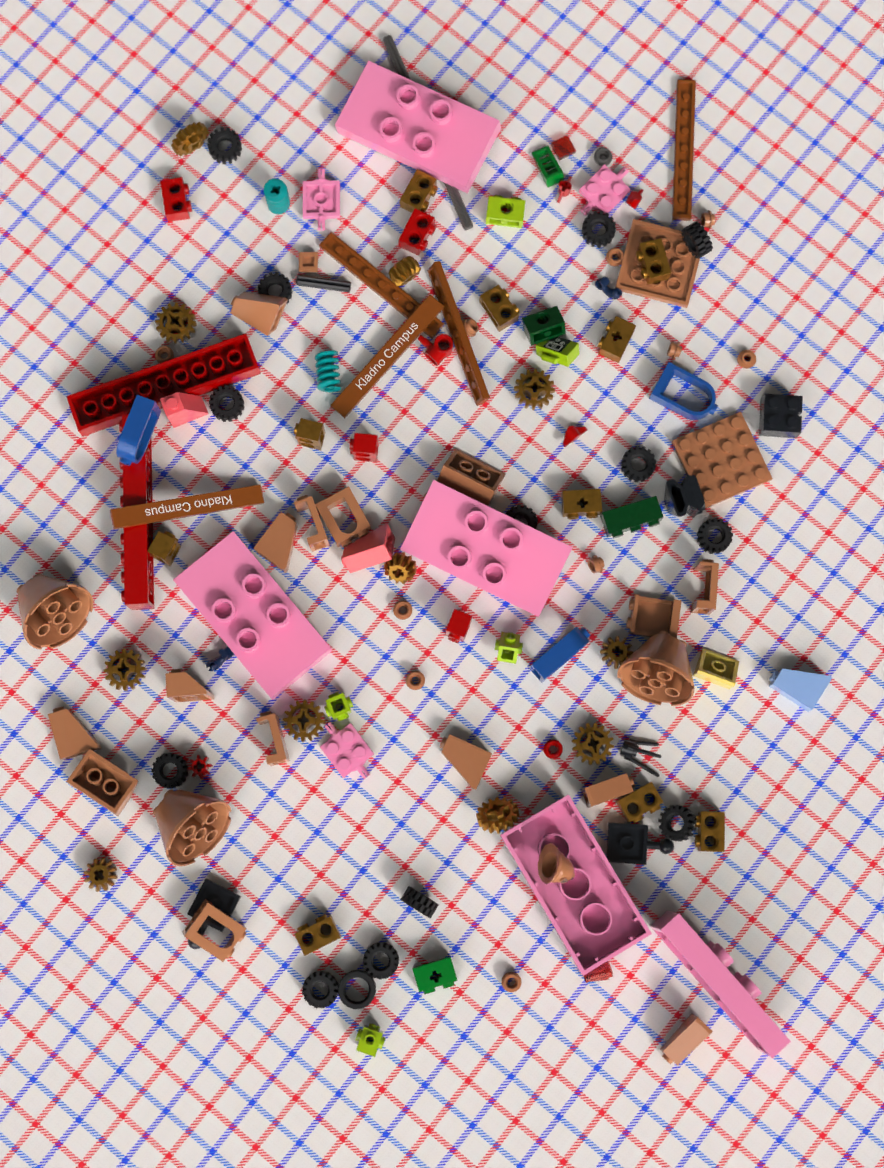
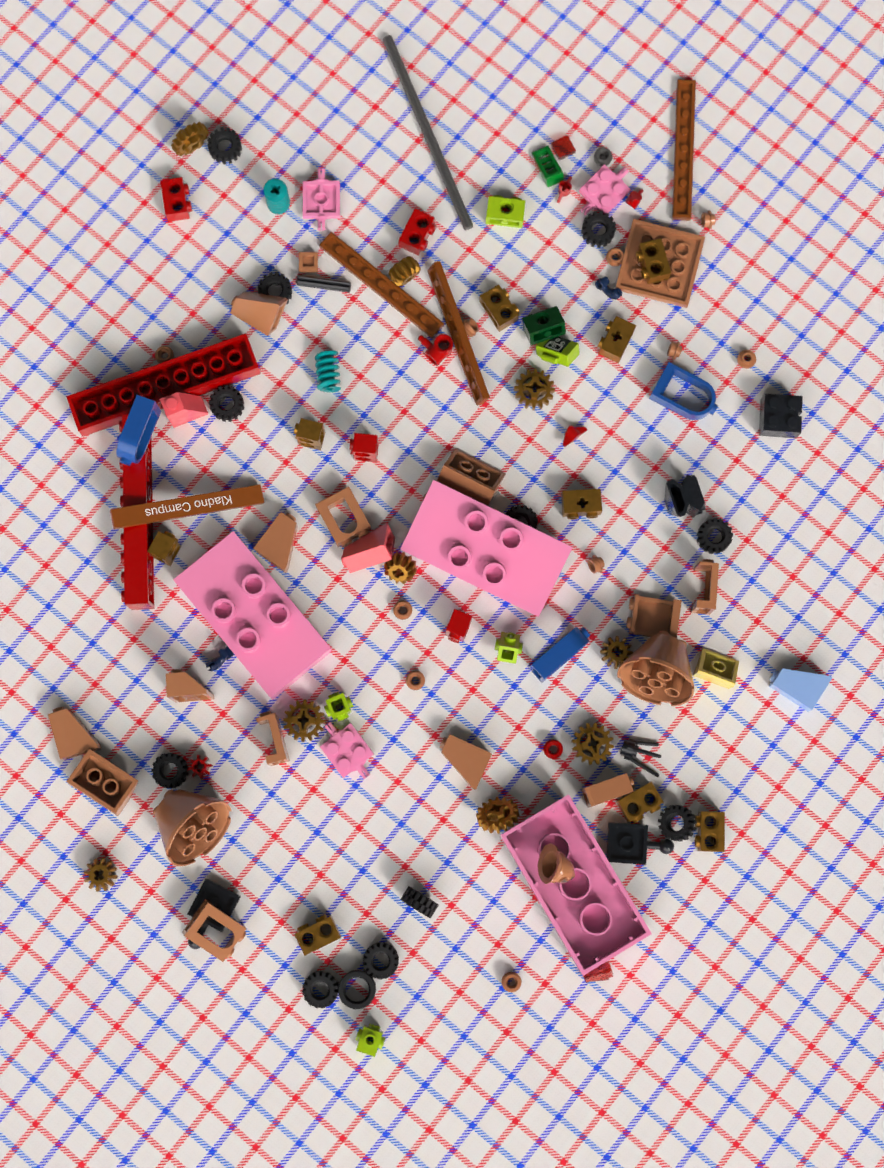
nougat cone [17,573,93,650] -> none
pearl gold gear [103,649,147,691] -> none
pearl gold gear [155,302,197,344] -> none
nougat panel [294,495,330,552] -> none
dark orange tile [330,295,444,419] -> none
bright pink plate [335,61,501,194] -> none
pearl gold brick [400,169,438,213] -> none
green brick [412,956,458,994] -> none
dark green brick [600,496,663,539] -> none
black tyre [621,446,656,482] -> none
bright pink plate [650,911,791,1058] -> none
nougat slope [660,1013,713,1066] -> none
nougat plate [672,412,773,508] -> none
black tyre [681,221,713,259] -> none

